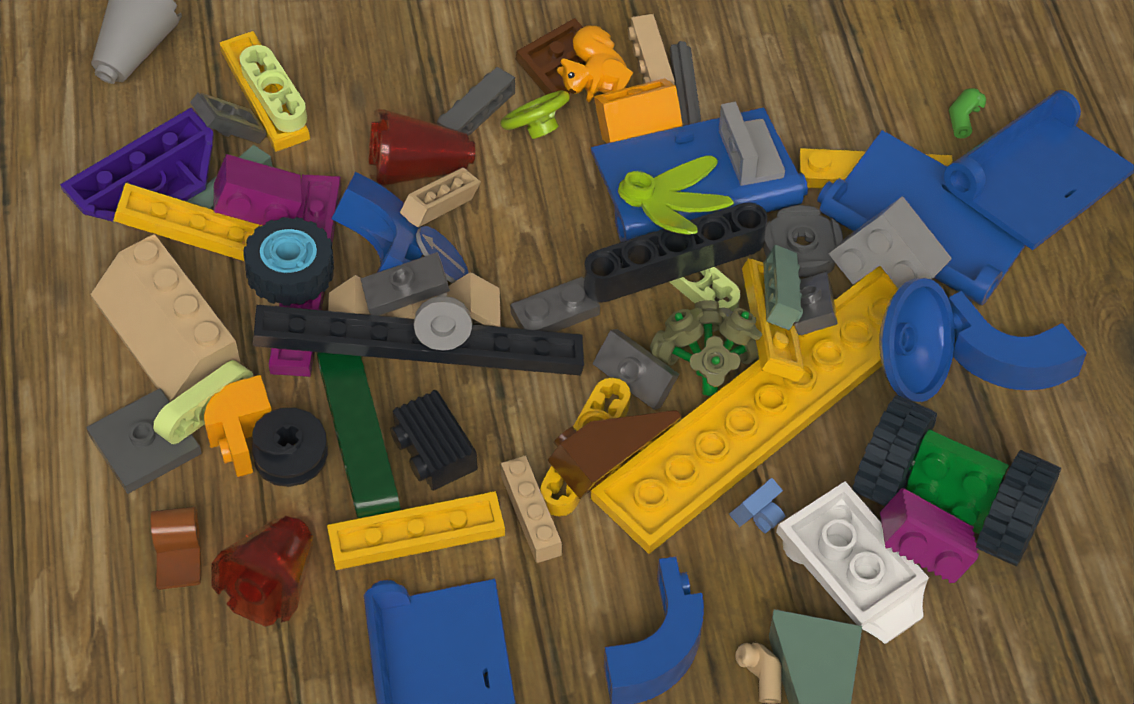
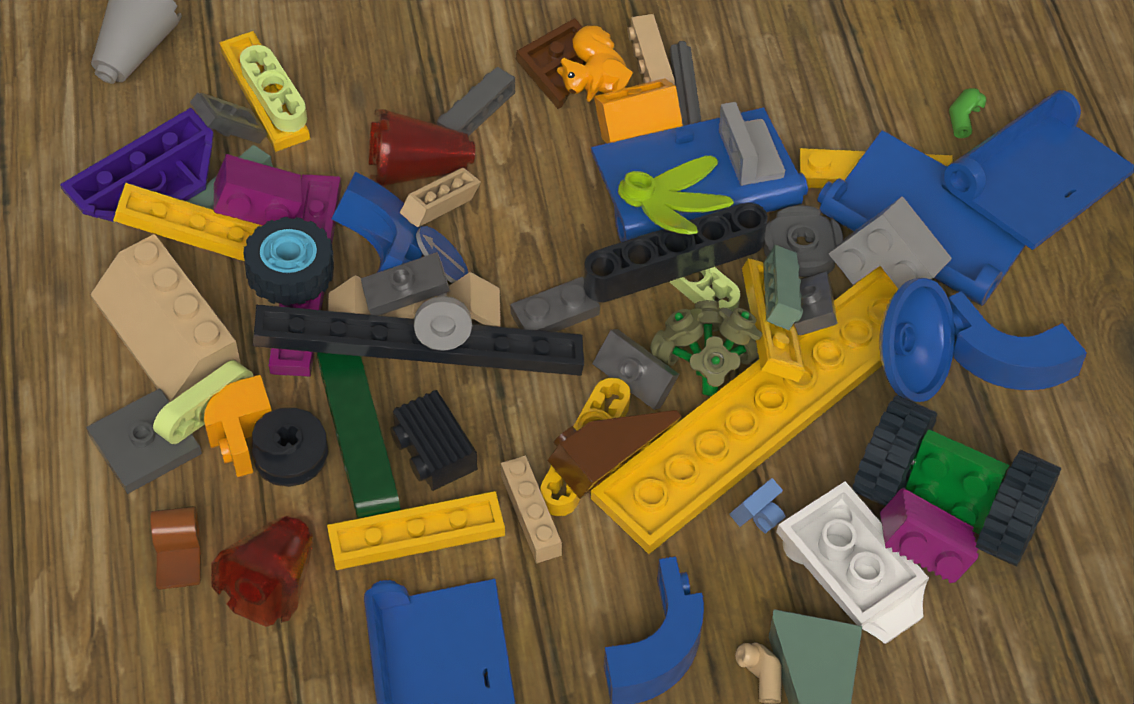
lime piece [500,90,570,139] -> none

